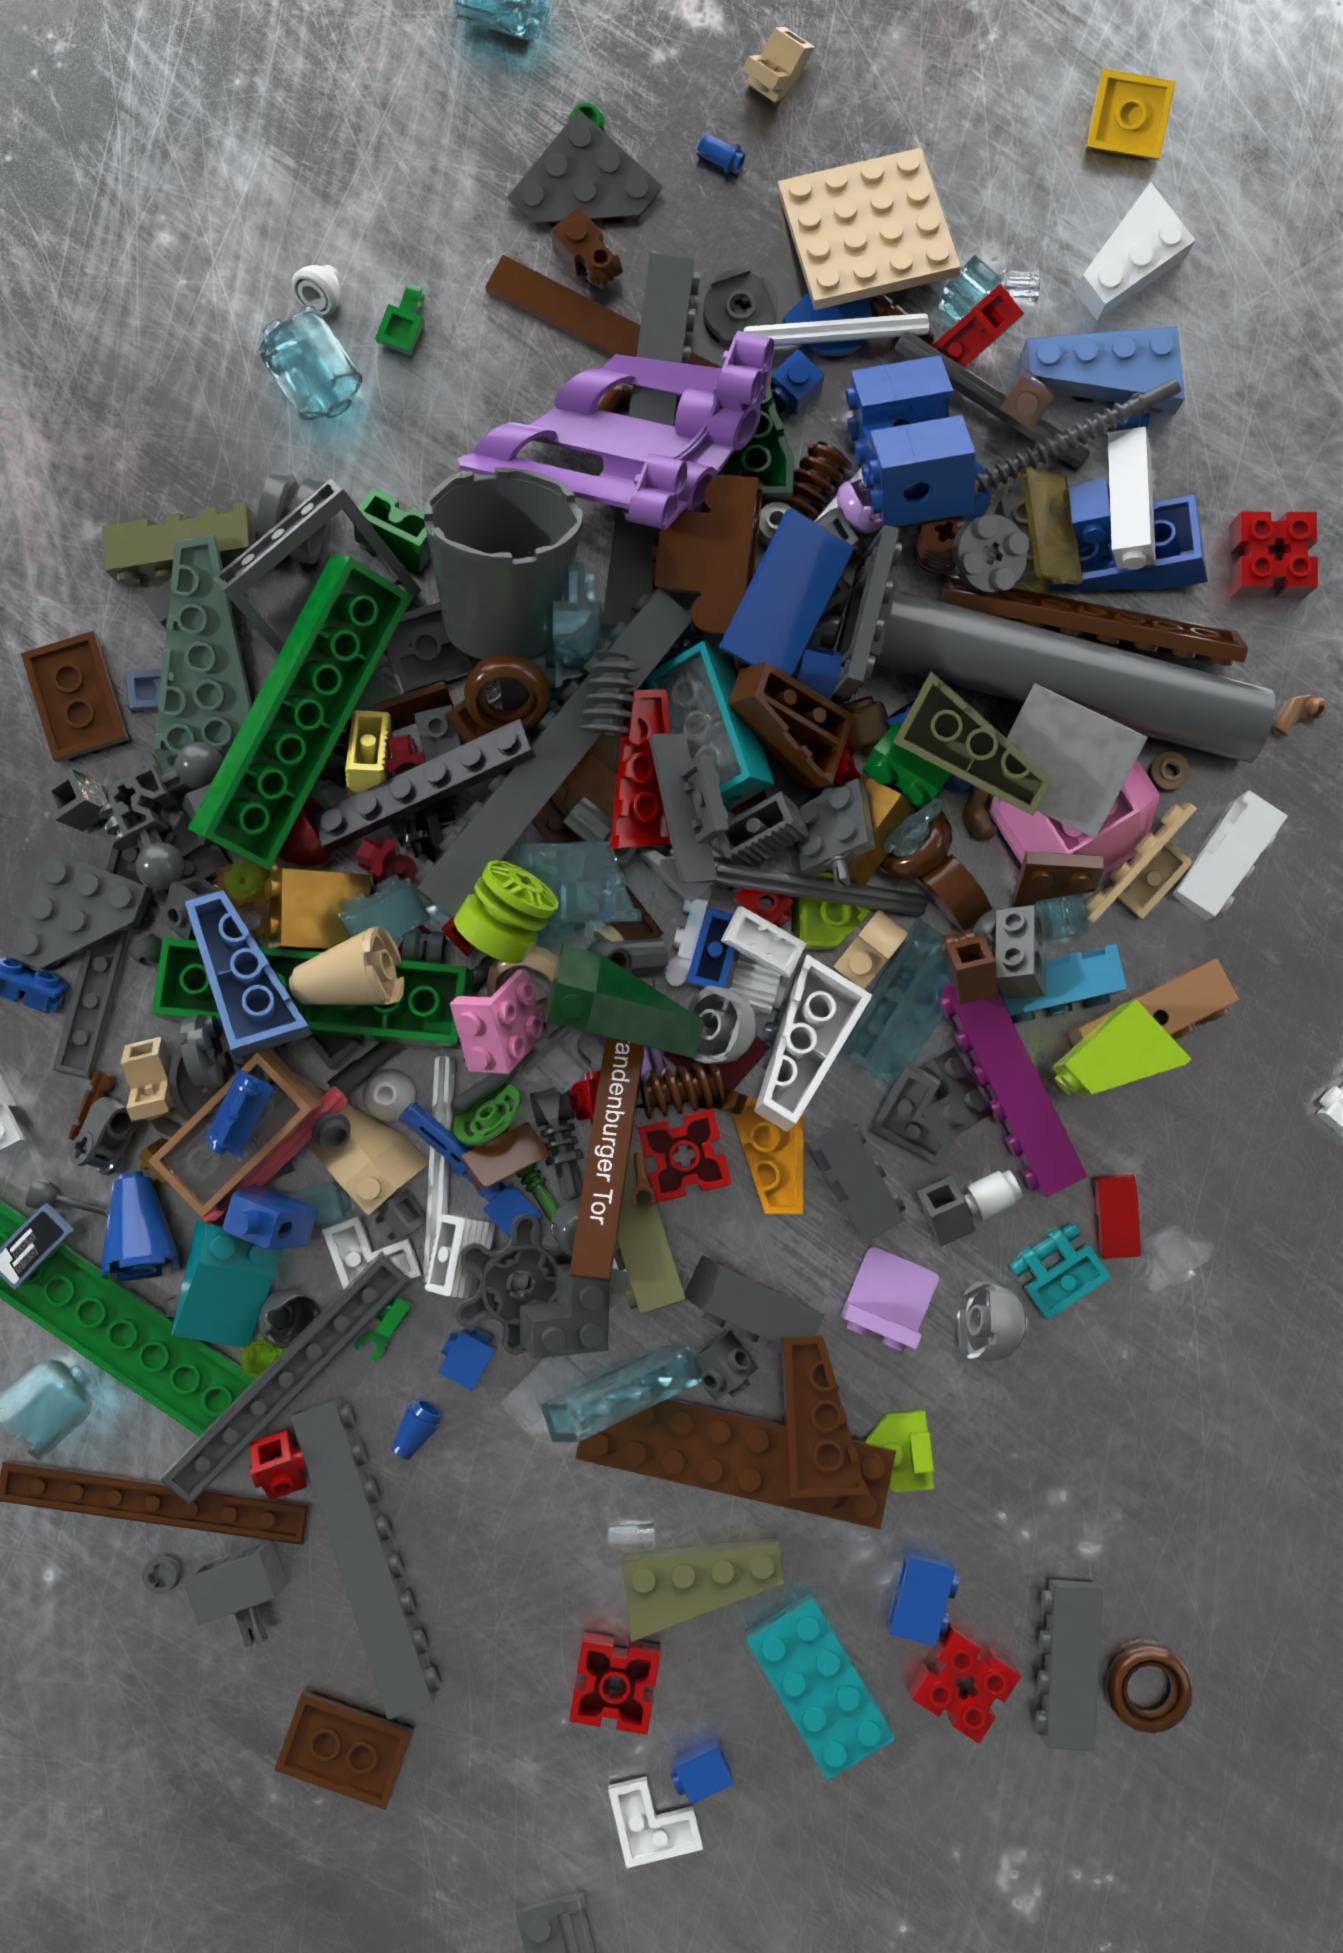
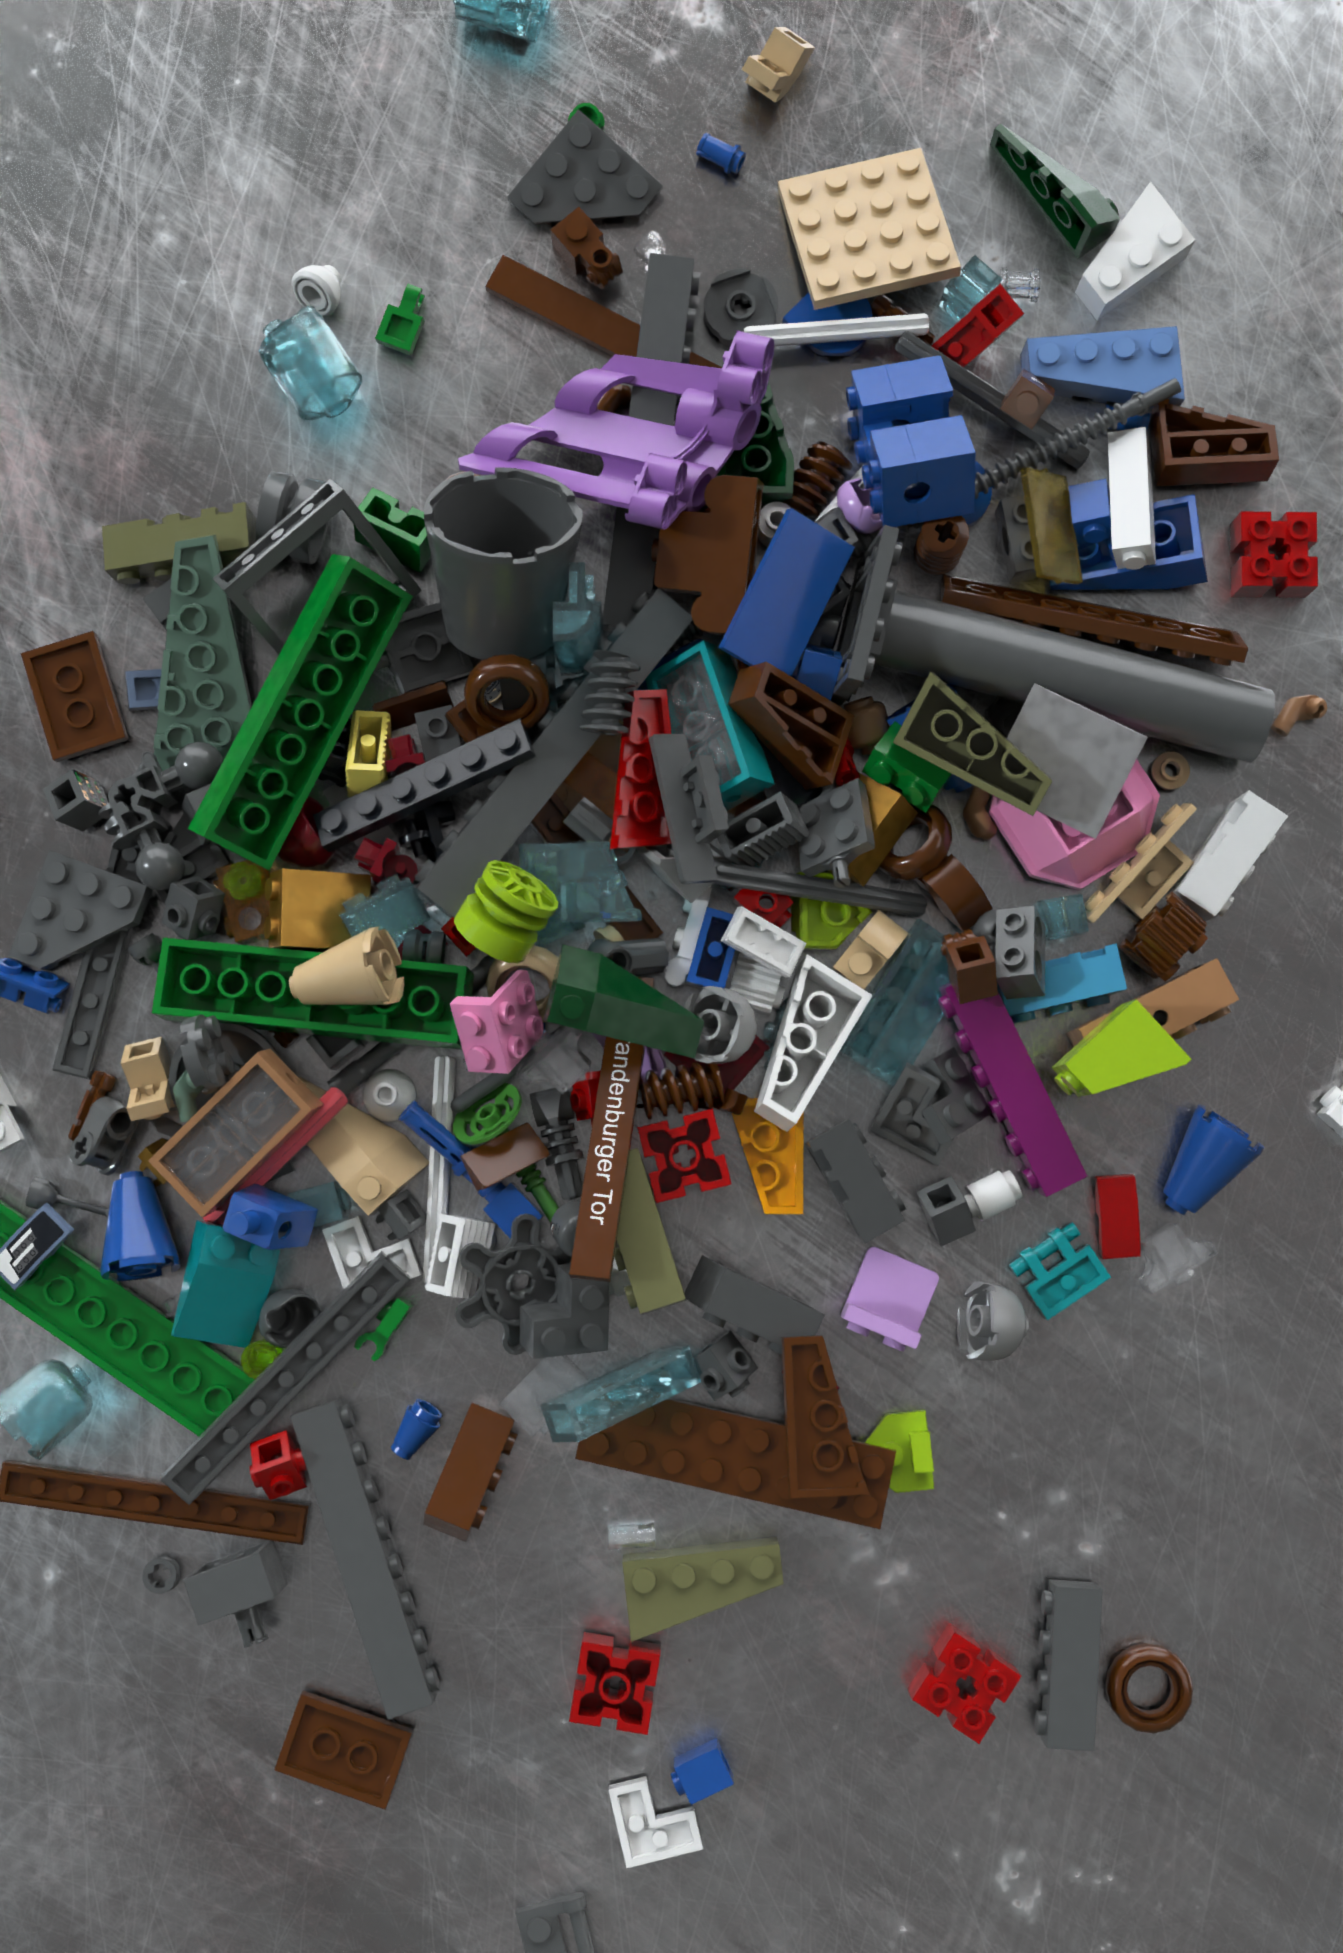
medium blue wedge [185,890,310,1059] -> none
blue hinge [204,1069,275,1158] -> none
dark grey plate [312,1112,351,1150] -> none
blue brick [438,1327,498,1392] -> none
reddish brown hand [632,1152,656,1208] -> none
teal brick [745,1591,896,1781] -> none
blue brick [770,349,825,416] -> none
clear light blue piece [884,797,944,853] -> none
blue brick [887,1550,959,1647] -> none
dark grey plate [951,514,1030,594] -> none
reddish brown wing [1013,851,1104,907] -> none
yellow hinge [1085,69,1176,160] -> none
none -> sand green arm [173,1070,204,1122]
none -> reddish brown wedge [423,1403,518,1542]
none -> clear hinge [633,230,666,264]
none -> dark green wedge [990,124,1121,259]
none -> reddish brown brick [1119,892,1208,982]
none -> reddish brown wedge [1149,399,1279,486]
none -> blue cone [1163,1104,1265,1215]

